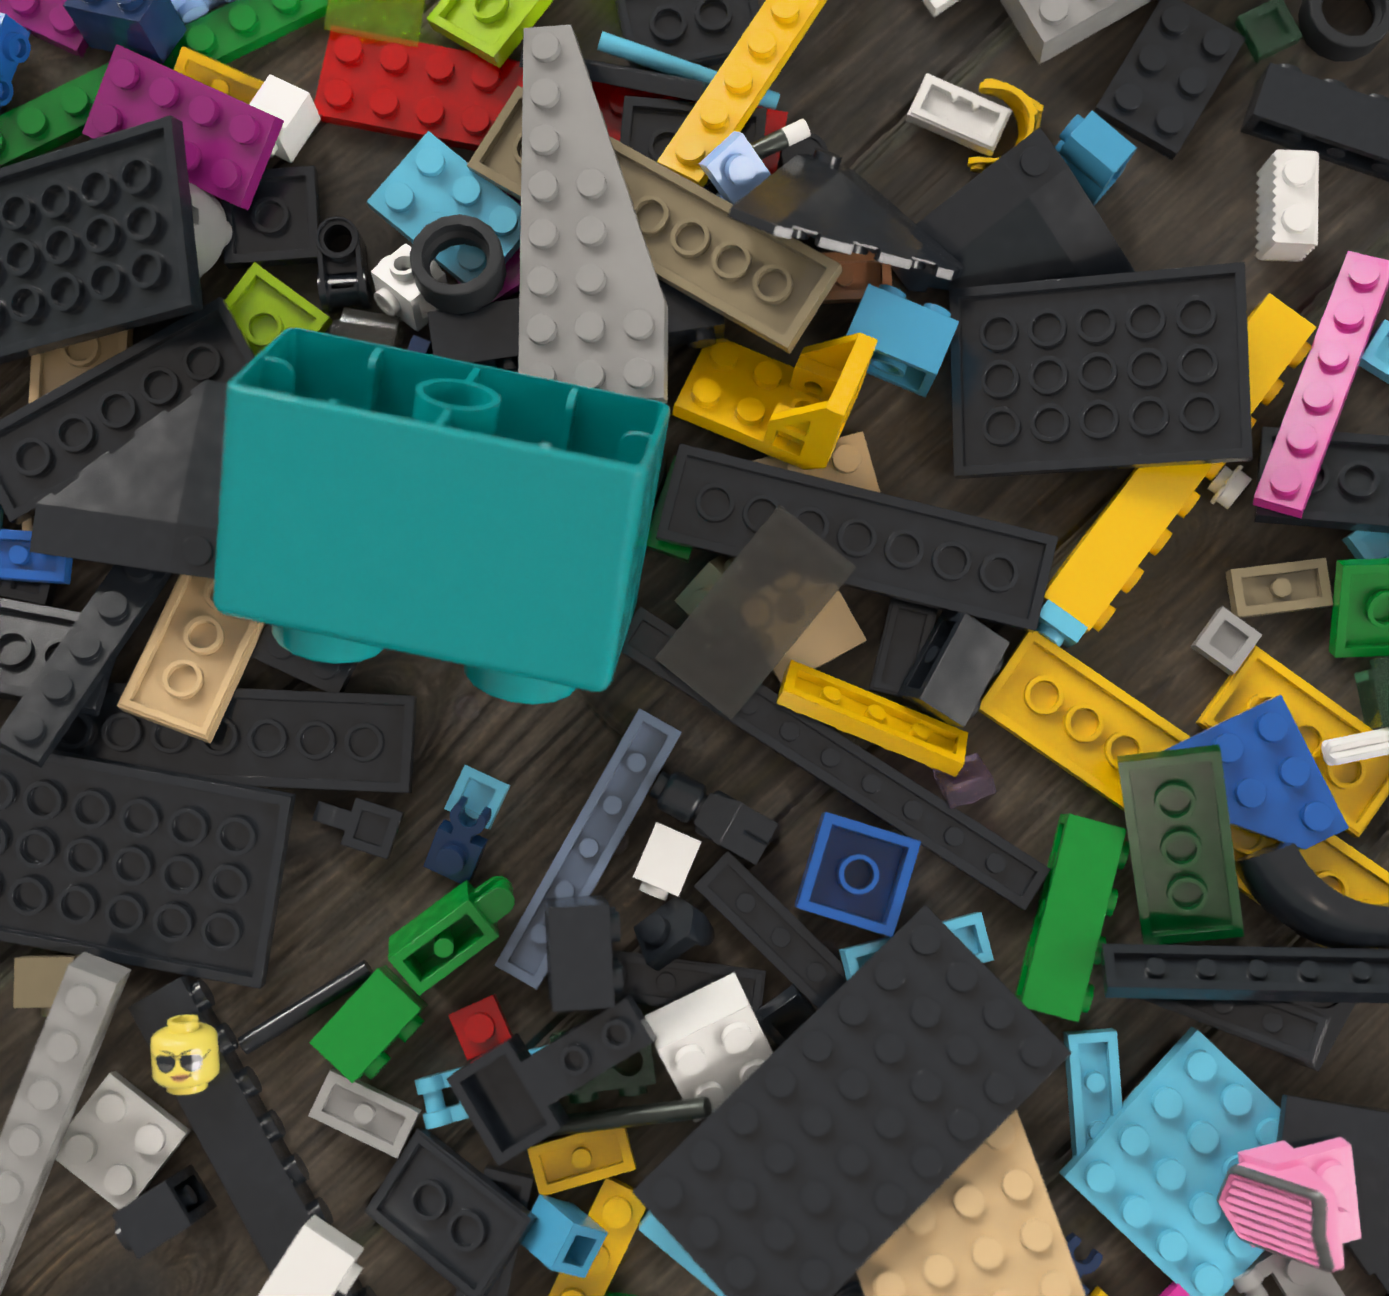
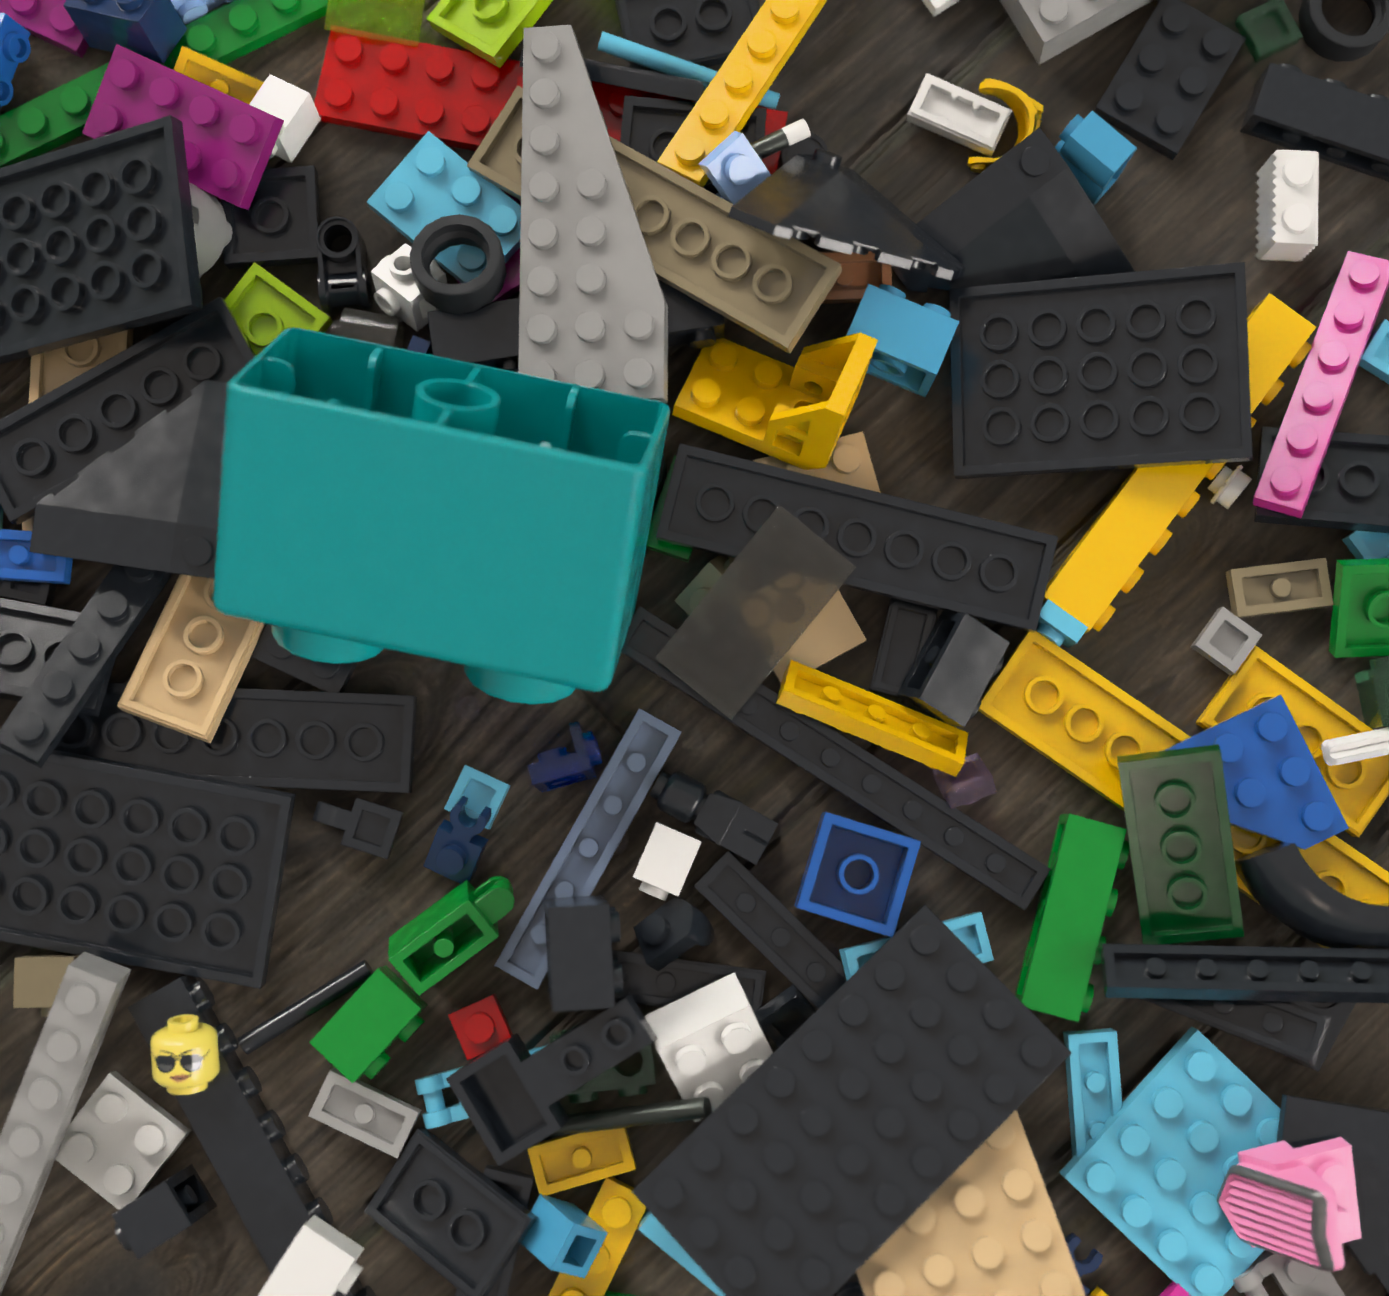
none -> clear blue bracket [527,721,603,793]

